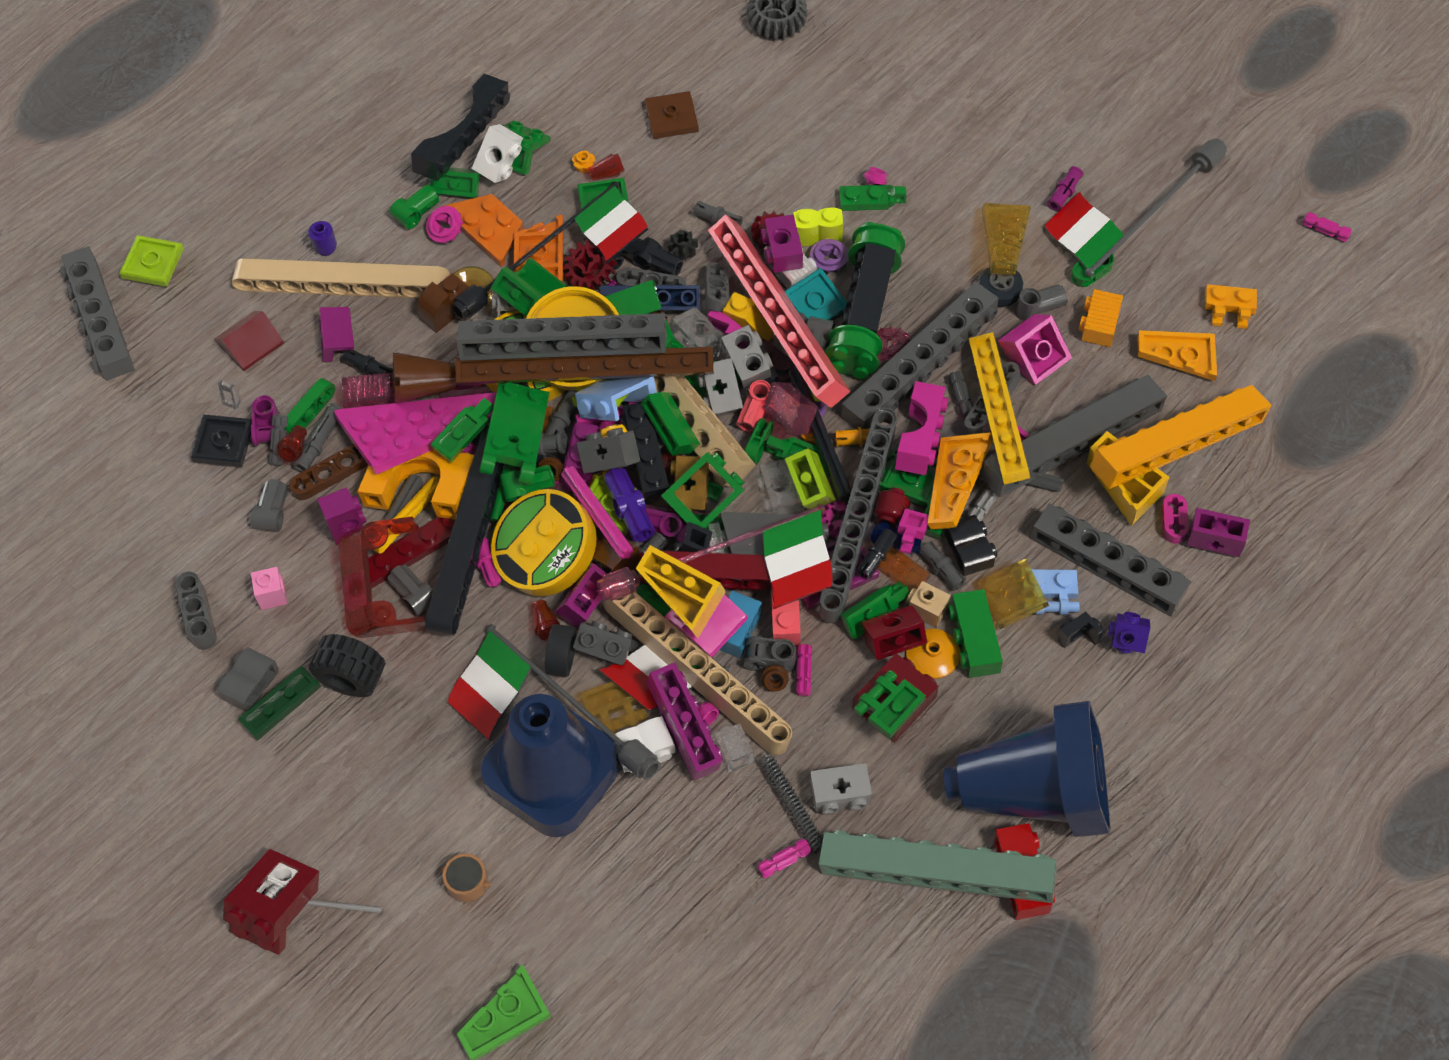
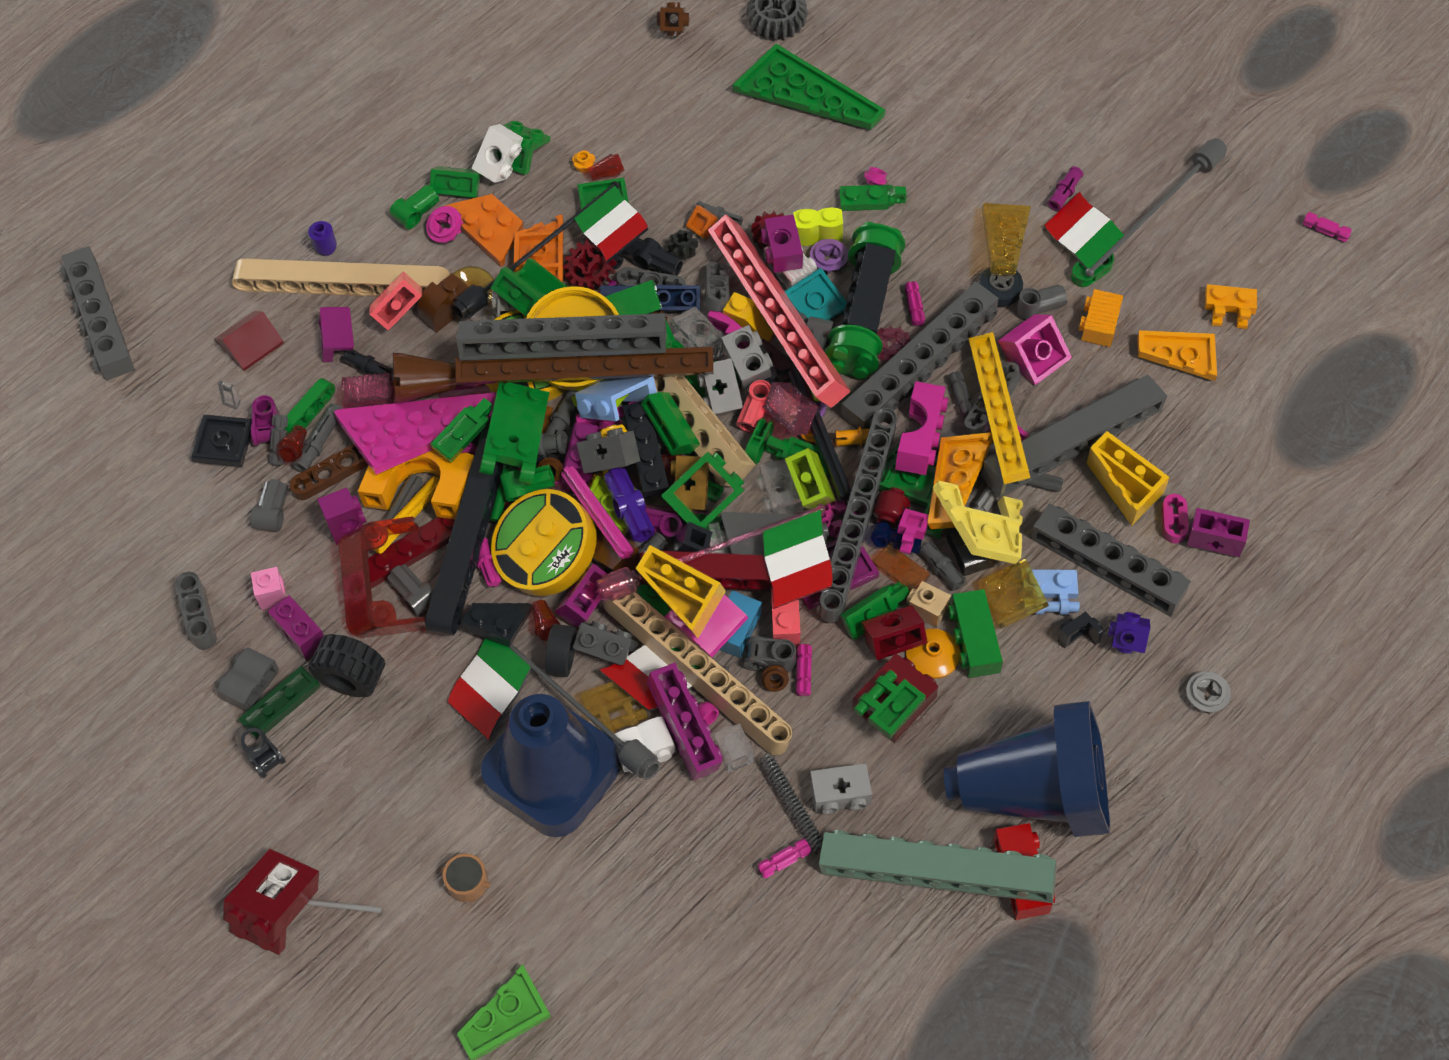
lime plate [119,235,184,287] -> none
black arch [411,73,510,181] -> none
reddish brown plate [645,91,699,139] -> none
black axle [856,529,897,579] -> none
light orange brick [1090,385,1272,489] -> none
none -> black piece [236,724,286,779]
none -> magenta brick [268,595,324,661]
none -> coral brick [370,271,422,331]
none -> black wing [461,603,532,647]
none -> reddish brown brick [657,2,689,36]
none -> orange tile [686,205,718,239]
none -> green wing [732,44,885,130]
none -> dark pink axle [905,281,925,326]
none -> light yellow wing [933,480,1023,564]
none -> light grey gear [1186,671,1231,714]

